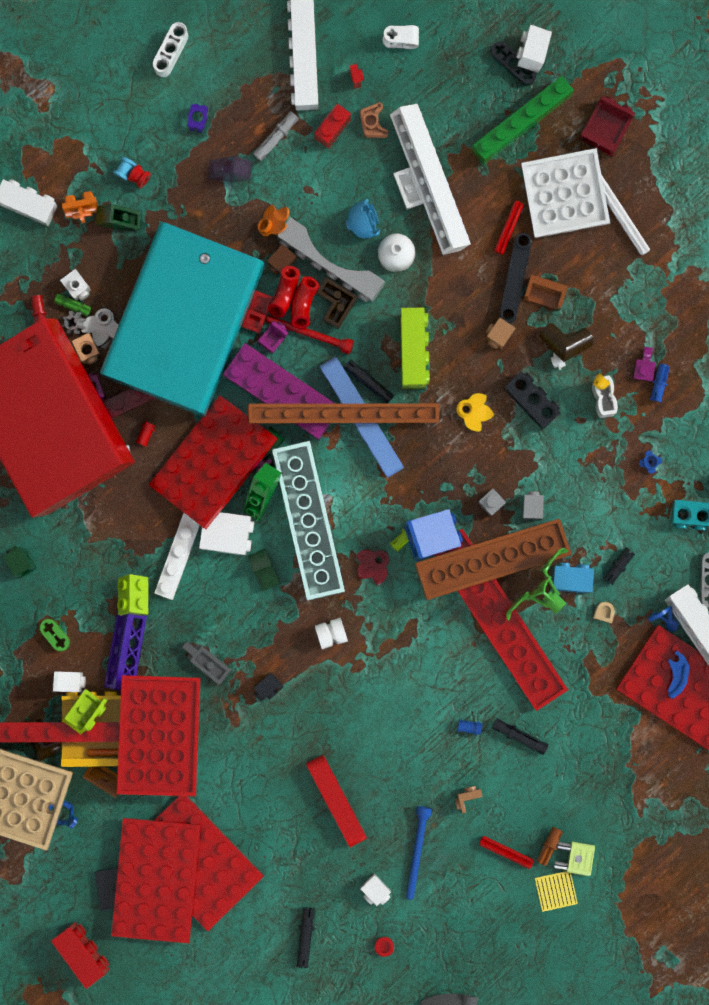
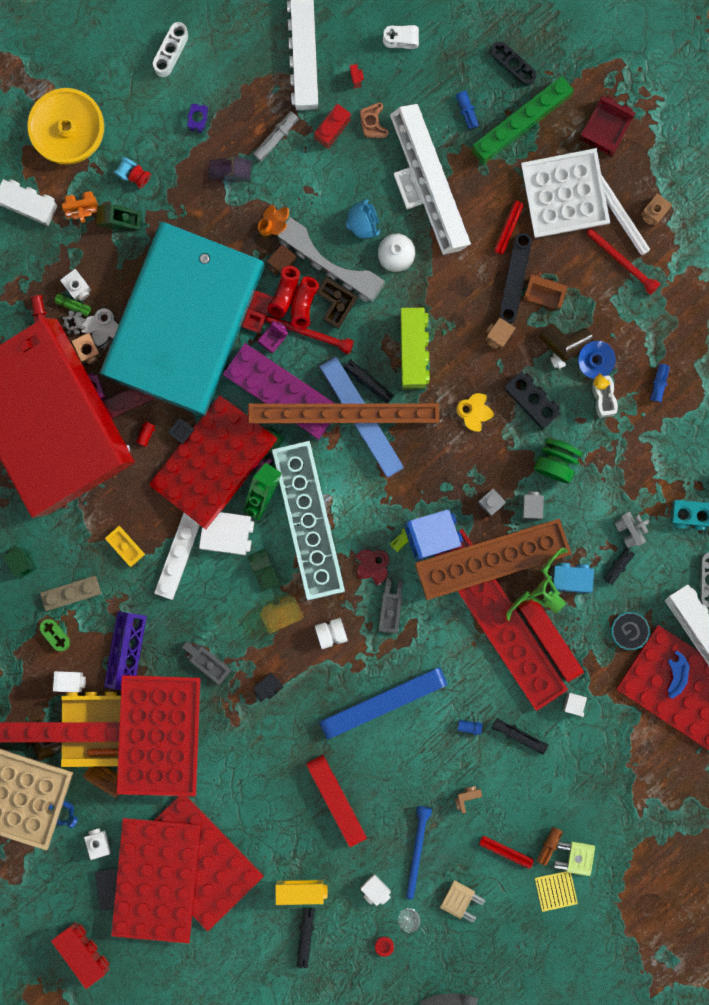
lime bracket [62,689,107,735] -> none
lime bracket [117,574,148,616] -> none
white brick [516,25,552,73] -> none
tan tile [593,602,615,623] -> none
magenta plate [633,347,656,382] -> none
blue plate [639,451,662,474] -> none
blue piece [647,605,679,632] -> none
none -> yellow dish [28,88,104,165]
none -> dark tan plate [40,576,102,611]
none -> white brick [84,828,112,860]
none -> yellow plate [105,526,145,567]
none -> black plate [168,418,195,444]
none -> clear yellow brick [260,595,305,634]
none -> yellow window [276,880,328,905]
none -> blue beam [319,667,448,740]
none -> dark grey hinge [379,578,403,634]
none -> clear hat [398,908,420,933]
none -> tan piece [440,880,485,923]
none -> blue axle [456,91,479,129]
none -> red beam [517,597,584,683]
none -> green wheel [533,438,583,484]
none -> white panel [563,692,587,717]
none -> blue dish [578,341,616,379]
none -> red piece [587,229,661,295]
none -> black tile [611,612,650,650]
none -> light grey hips [615,512,650,548]
none -> medium nougat brick [641,193,672,226]

